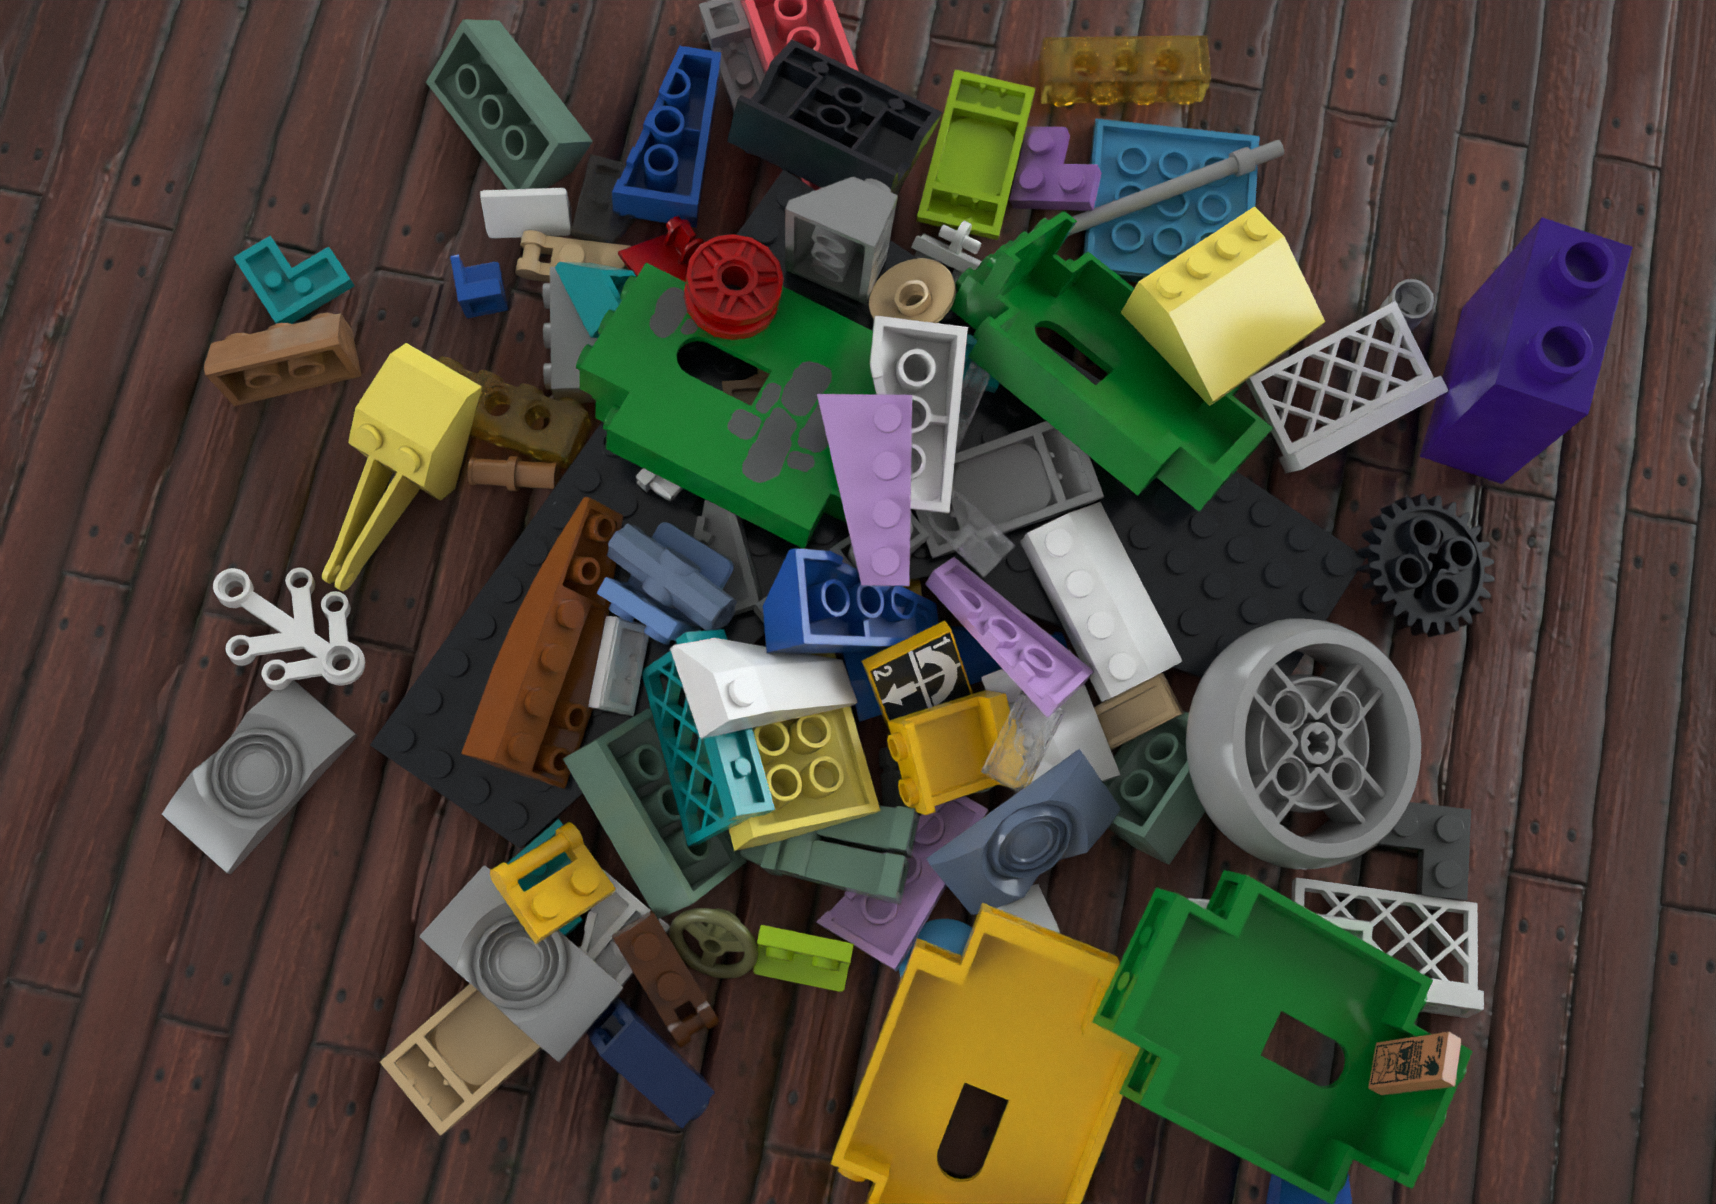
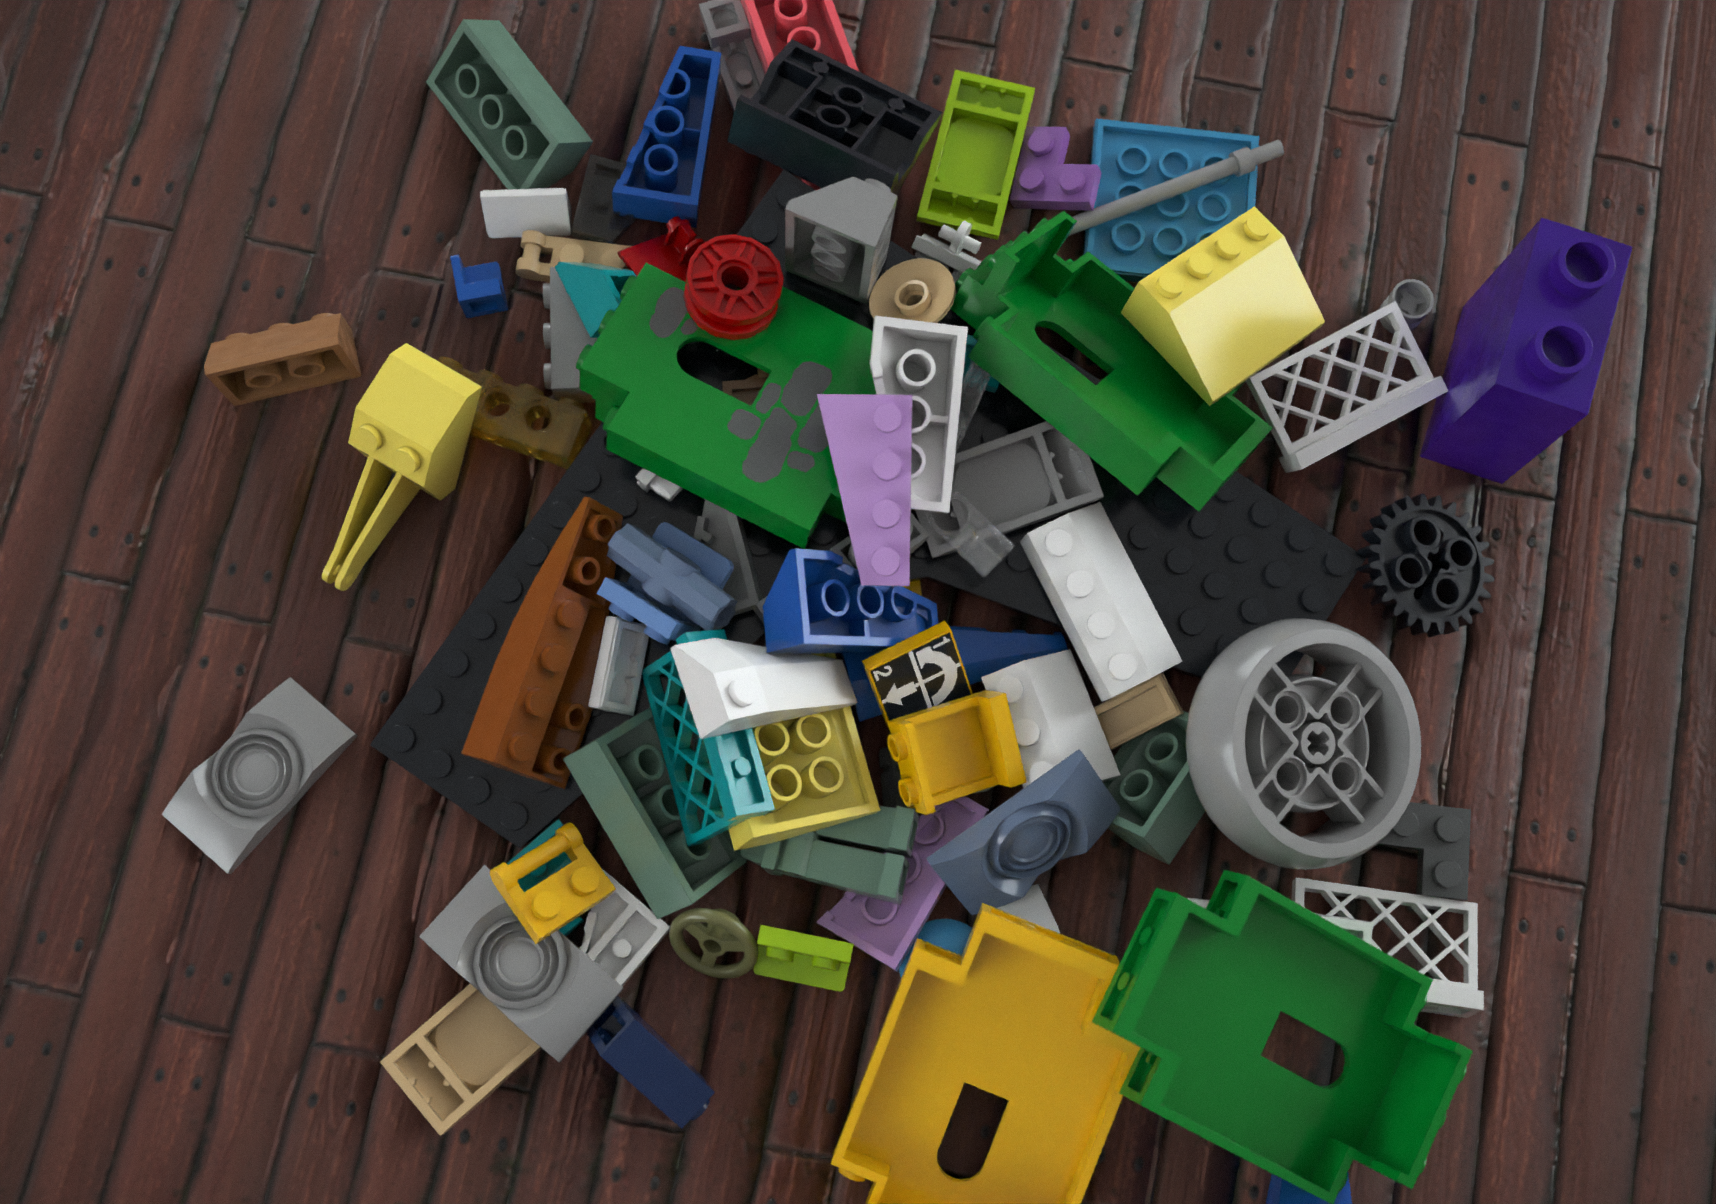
white plant [213,567,365,690] -> none
teal plate [233,236,355,324] -> none
medium nougat pin [467,456,561,491] -> none
reddish brown plate [611,911,720,1049] -> none
lavender wing [925,557,1094,718] -> none
clear plate [981,690,1066,793] -> none
clear yellow brick [1038,35,1211,106] -> none
nougat tile [1369,1032,1461,1095] -> none

